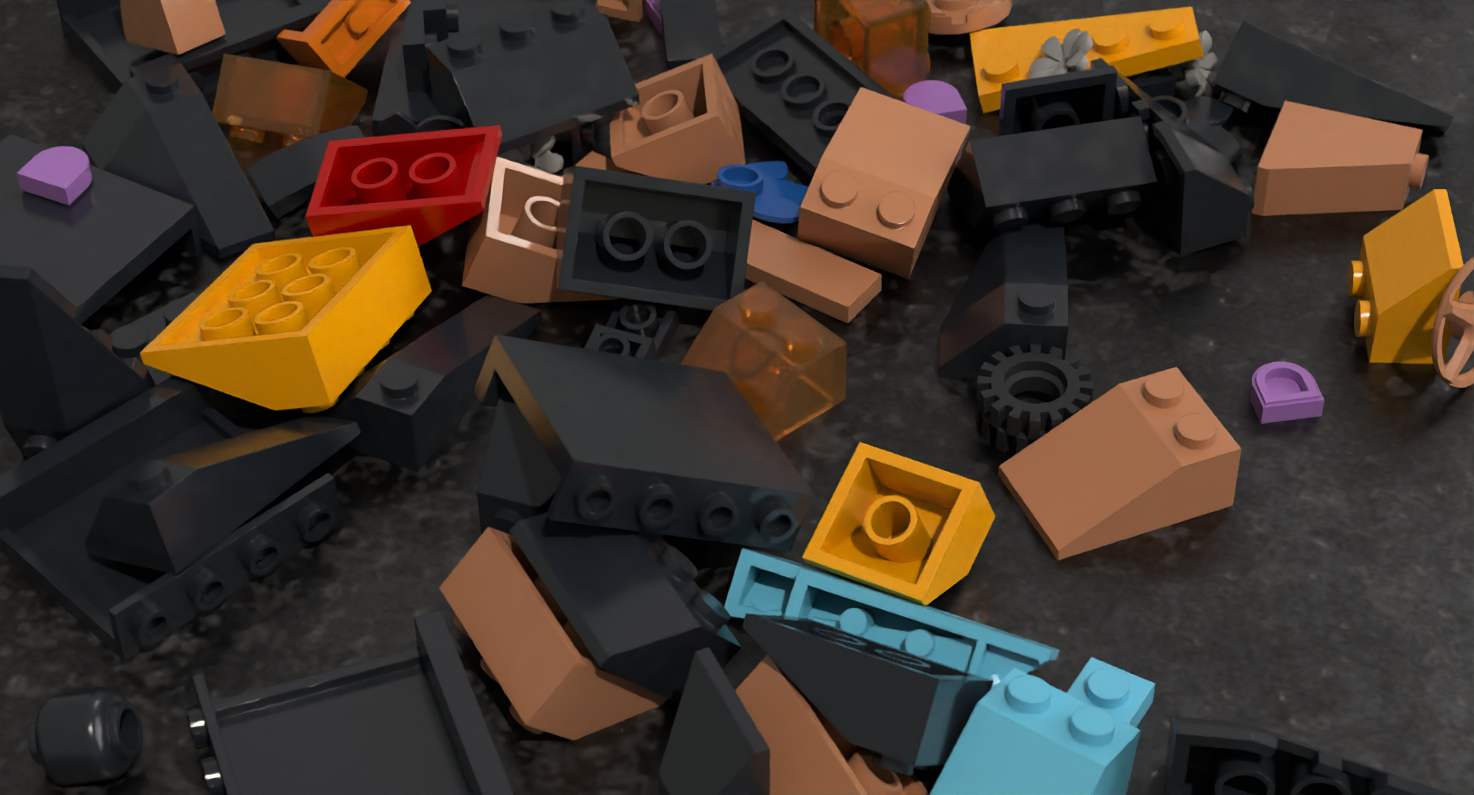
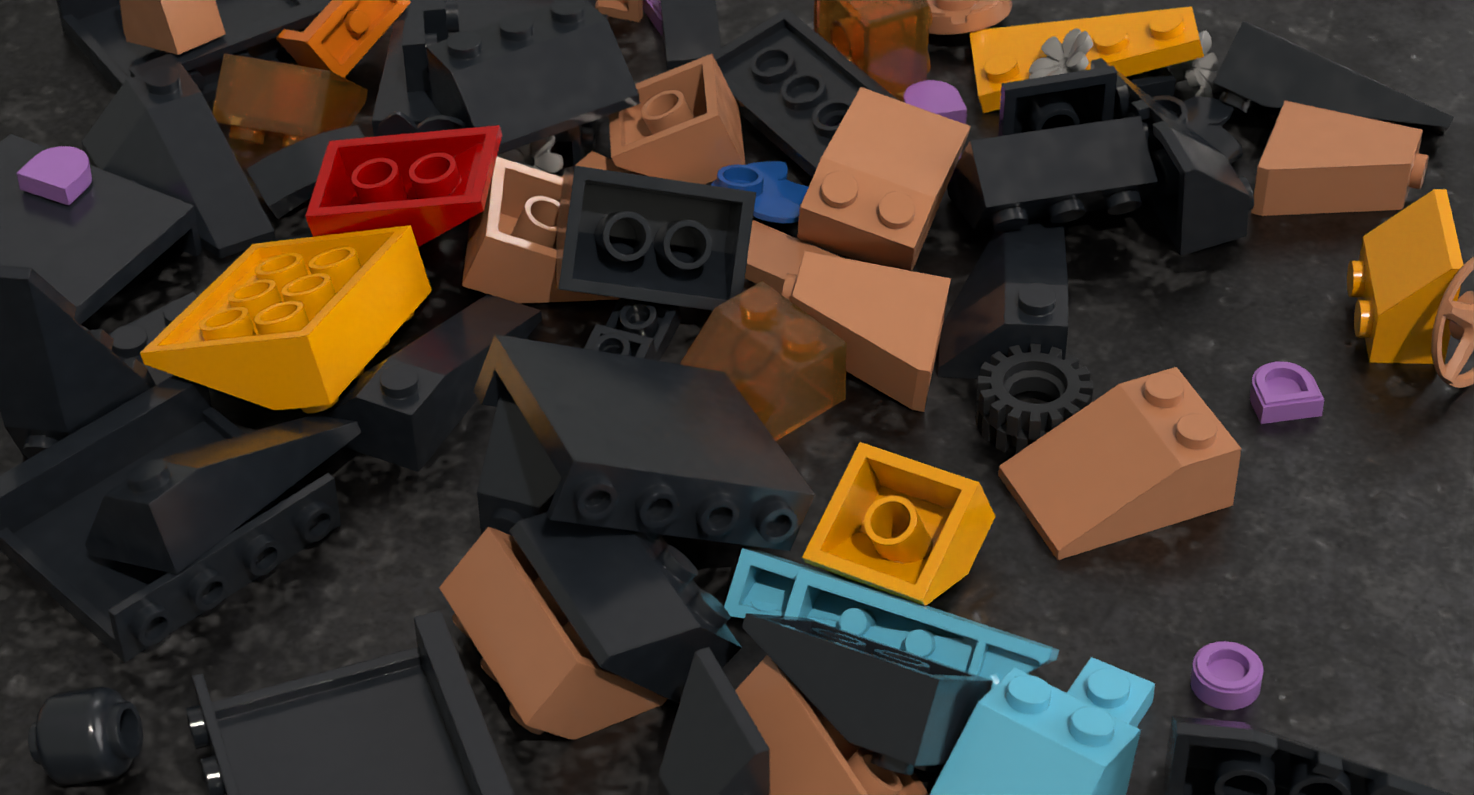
none -> nougat slope [780,251,951,412]
none -> medium lavender tile [1190,641,1263,710]

